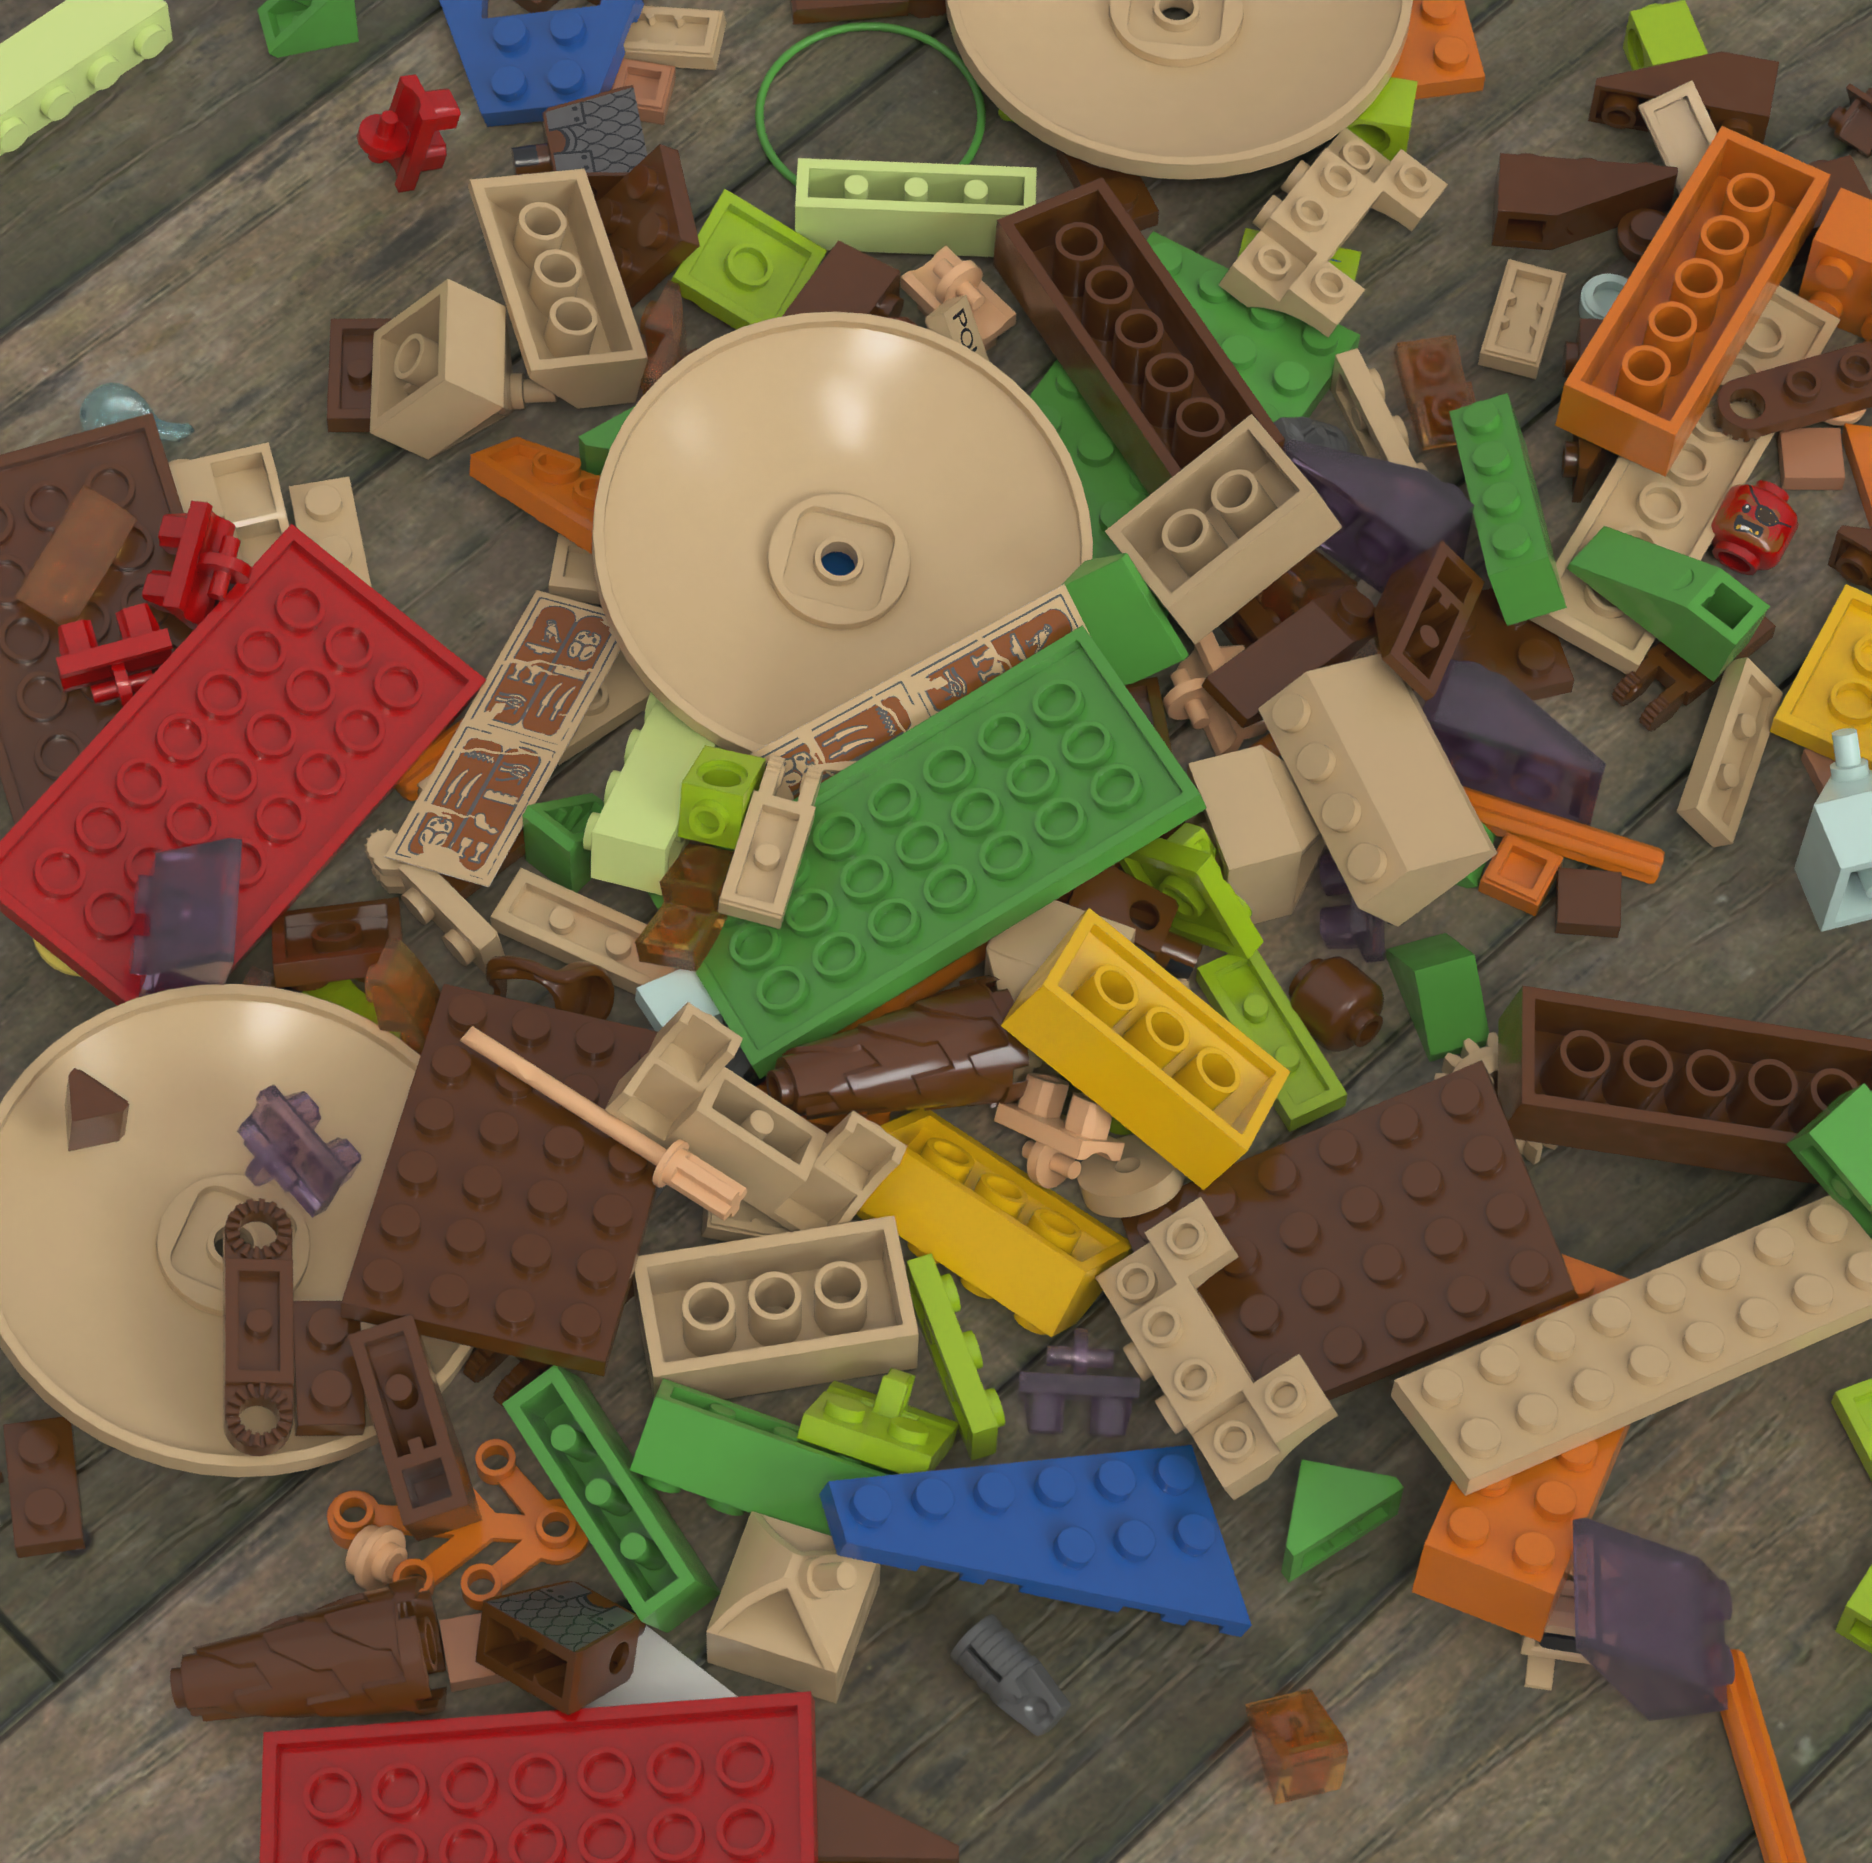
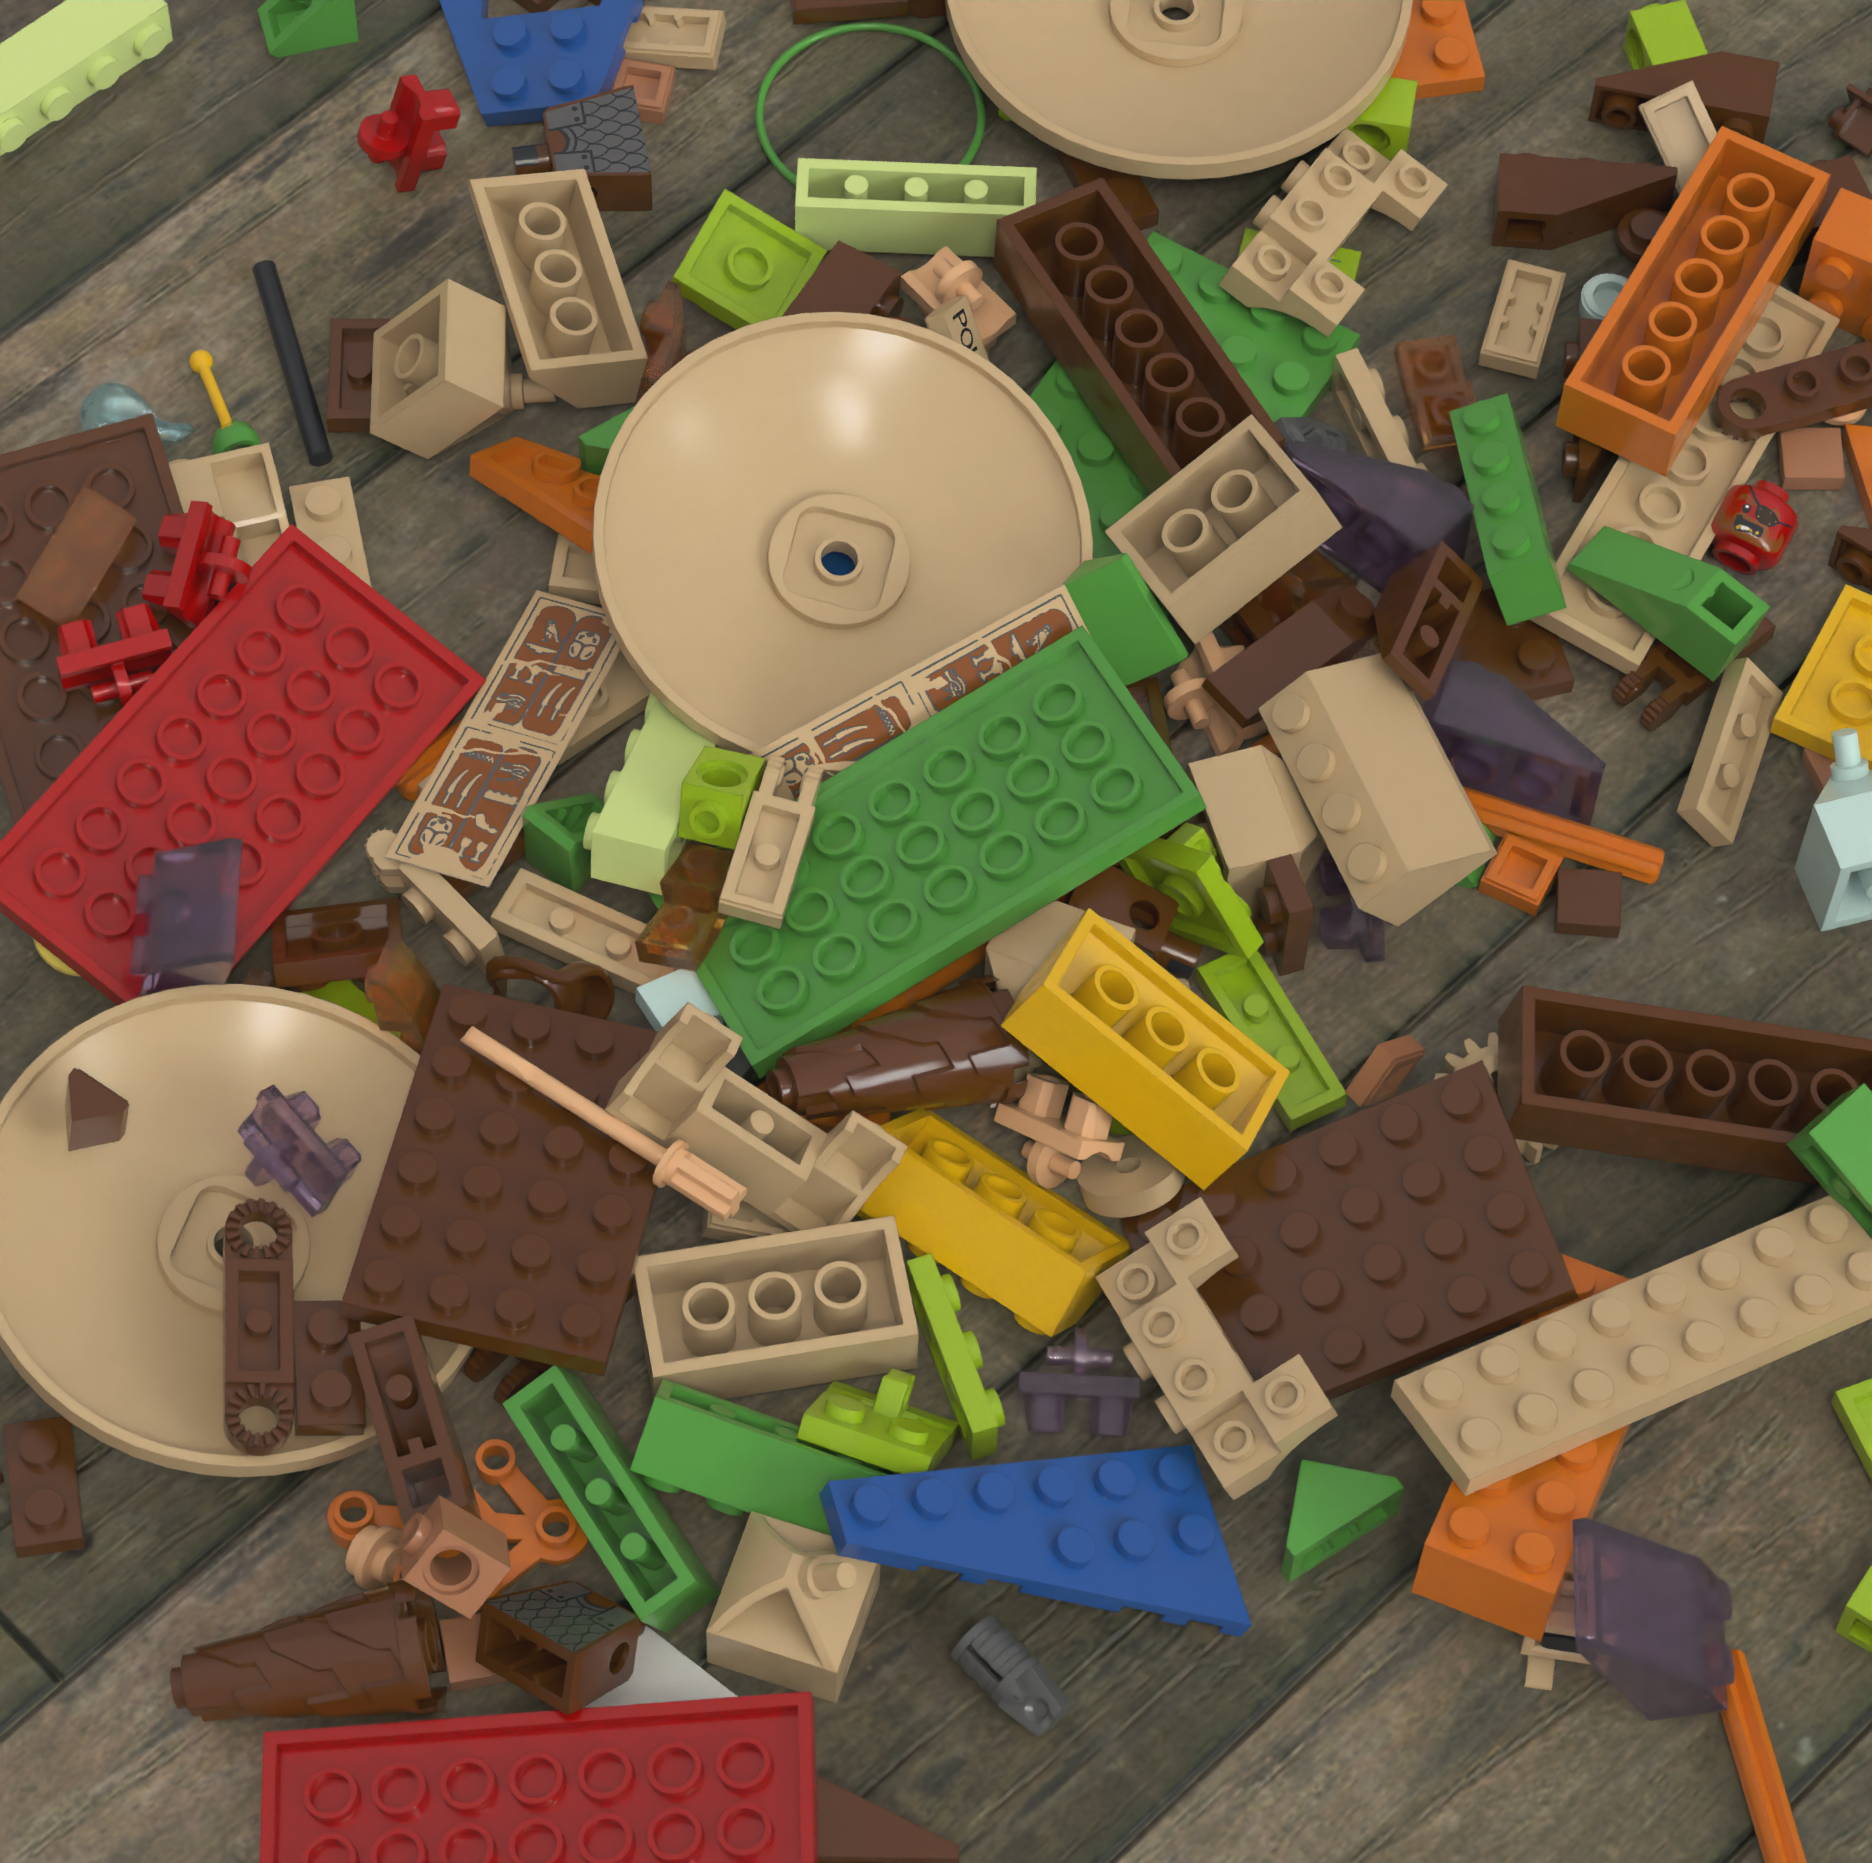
reddish brown plate [596,144,700,309] -> none
clear orange slope [1245,1688,1349,1805] -> none
reddish brown head [1288,956,1384,1052] -> none
bright green slope [1385,933,1489,1062] -> none
none -> hinge [189,349,262,455]
none -> black bar [252,260,333,466]
none -> nougat brick [398,1495,511,1619]
none -> reddish brown plate [1253,854,1314,976]
none -> nougat tile [1345,1035,1425,1107]

